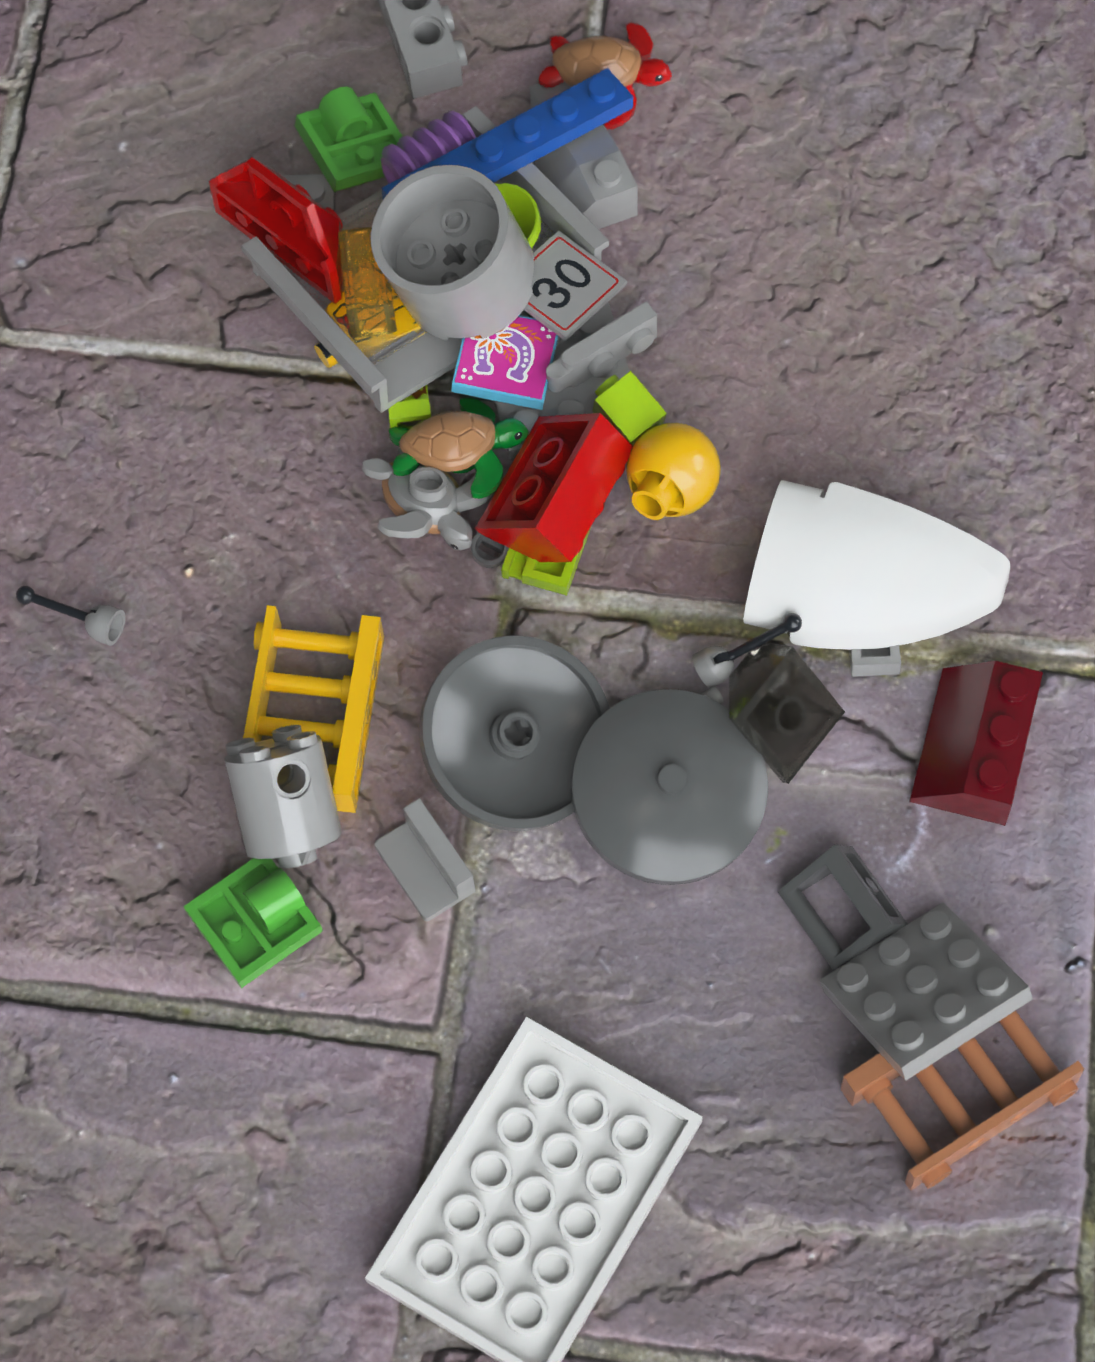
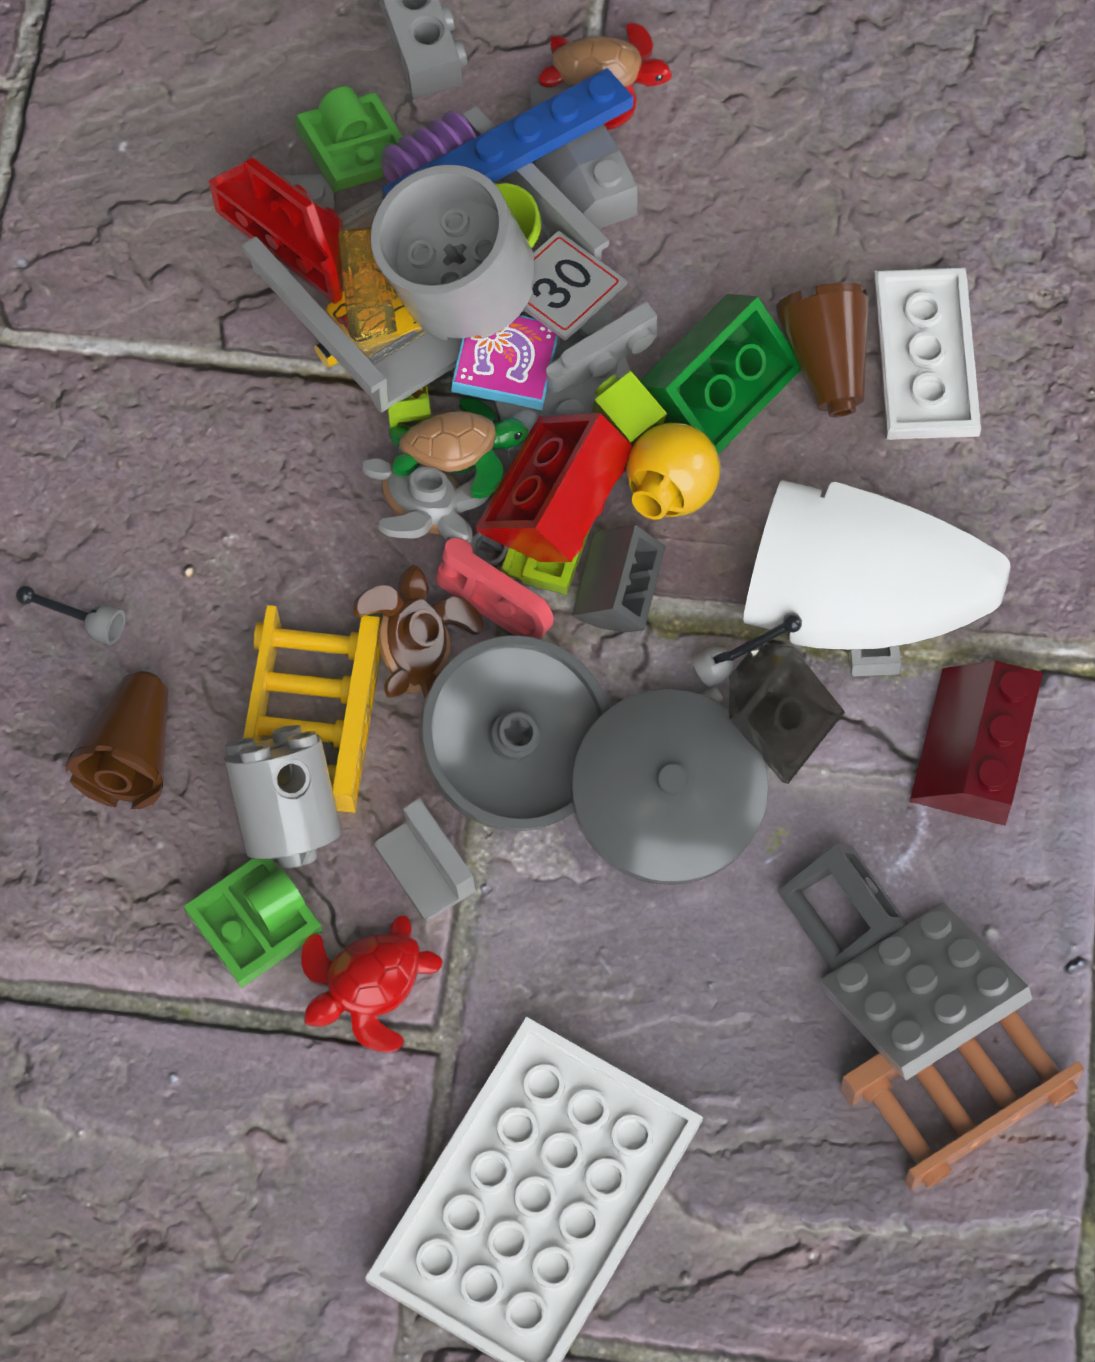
none -> reddish brown cone [66,671,168,809]
none -> red animal [301,916,443,1053]
none -> reddish brown animal [353,565,483,698]
none -> coral plate [435,538,554,639]
none -> dark grey brick [572,524,666,632]
none -> green slope [640,294,801,454]
none -> reddish brown cone [776,283,869,417]
none -> white tile [874,267,981,440]

